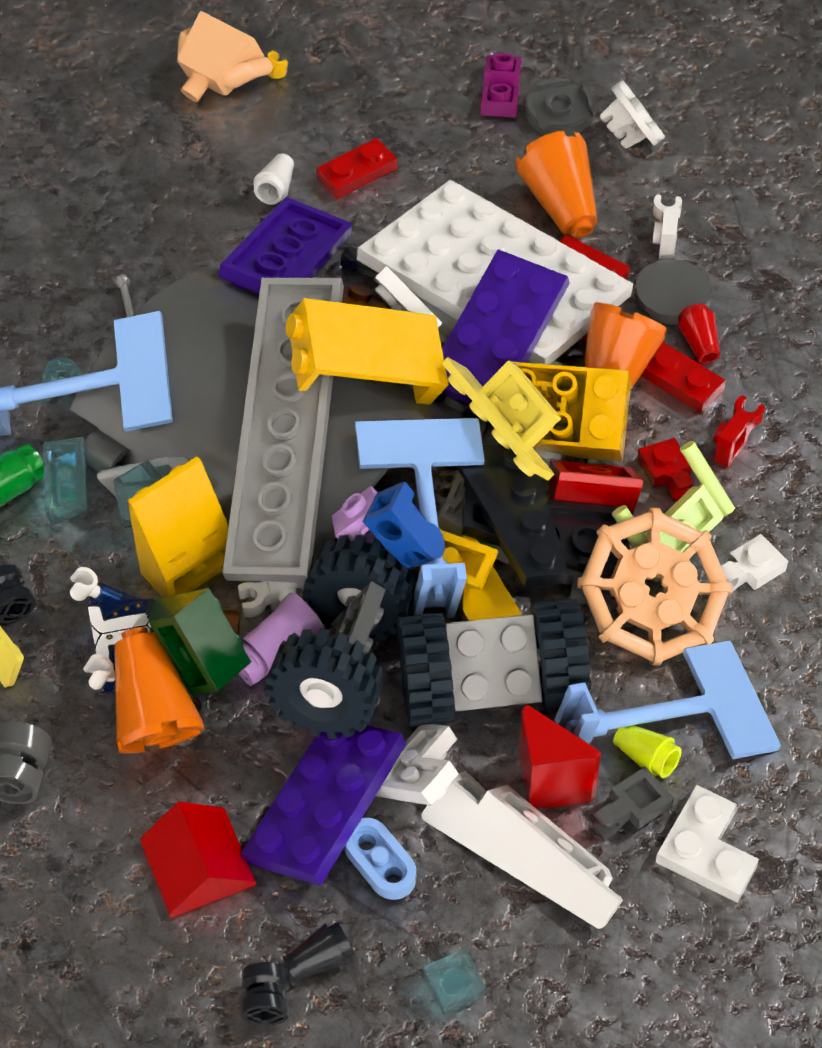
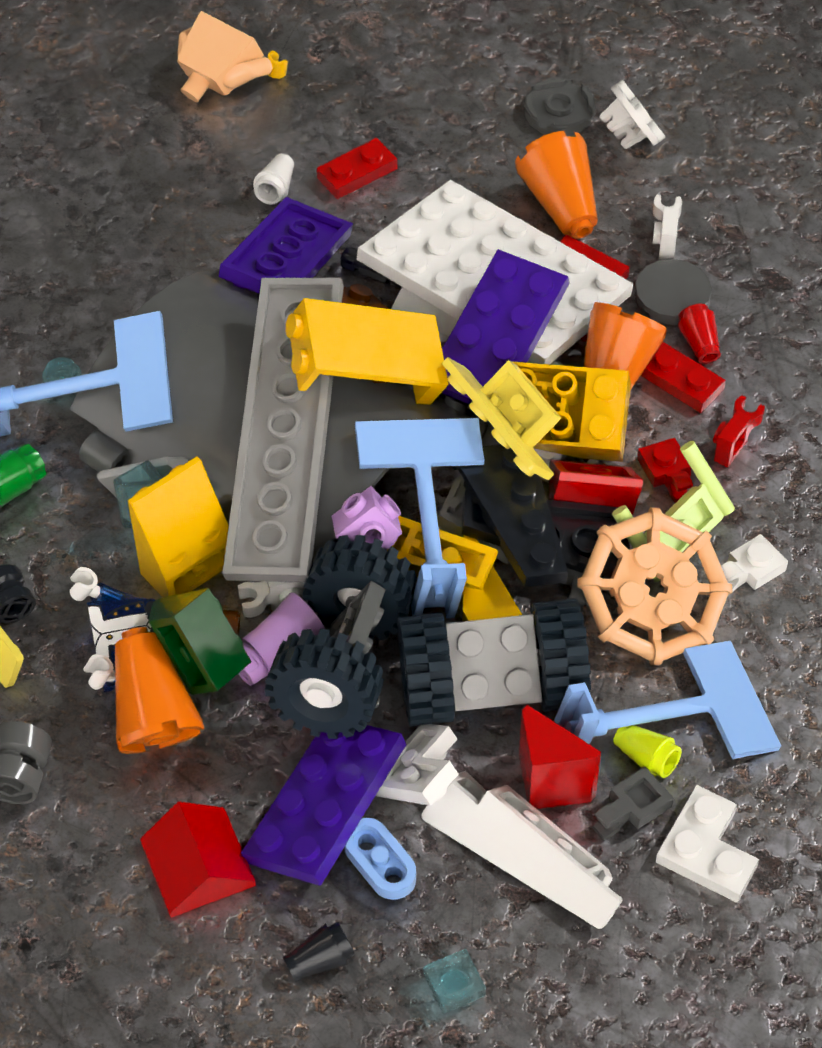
clear light blue slope [43,437,87,525] -> none
light grey hinge [115,274,134,317] -> none
black wheel [241,962,290,1026] -> none
blue leg [362,481,445,569] -> none
white plate [374,266,443,327] -> none
magenta slope [481,53,522,118] -> none

